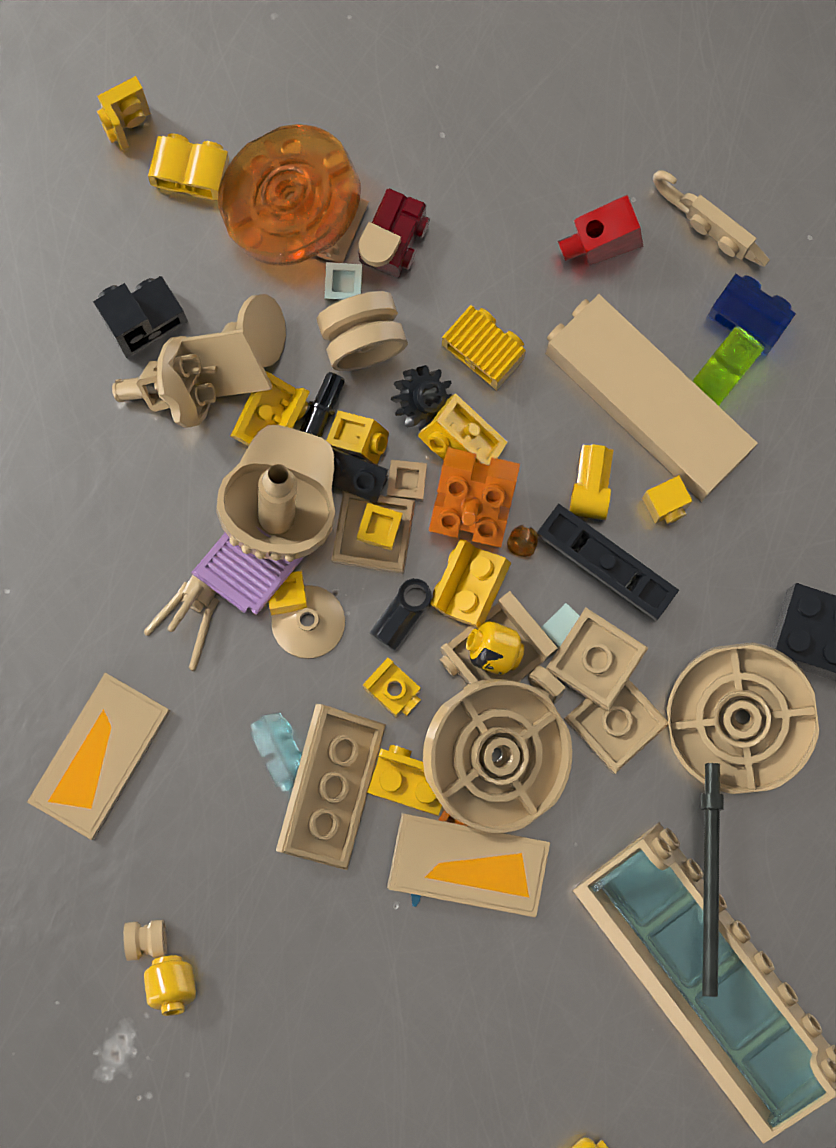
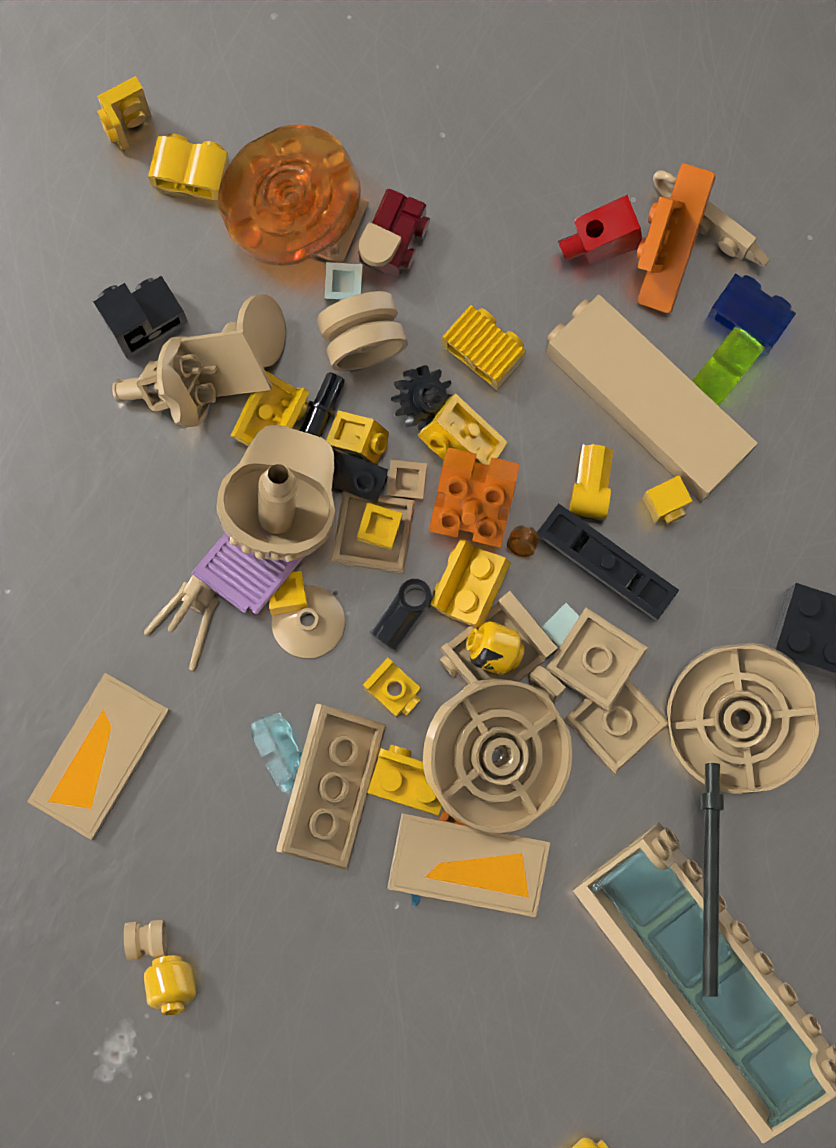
none -> orange bracket [637,163,716,313]

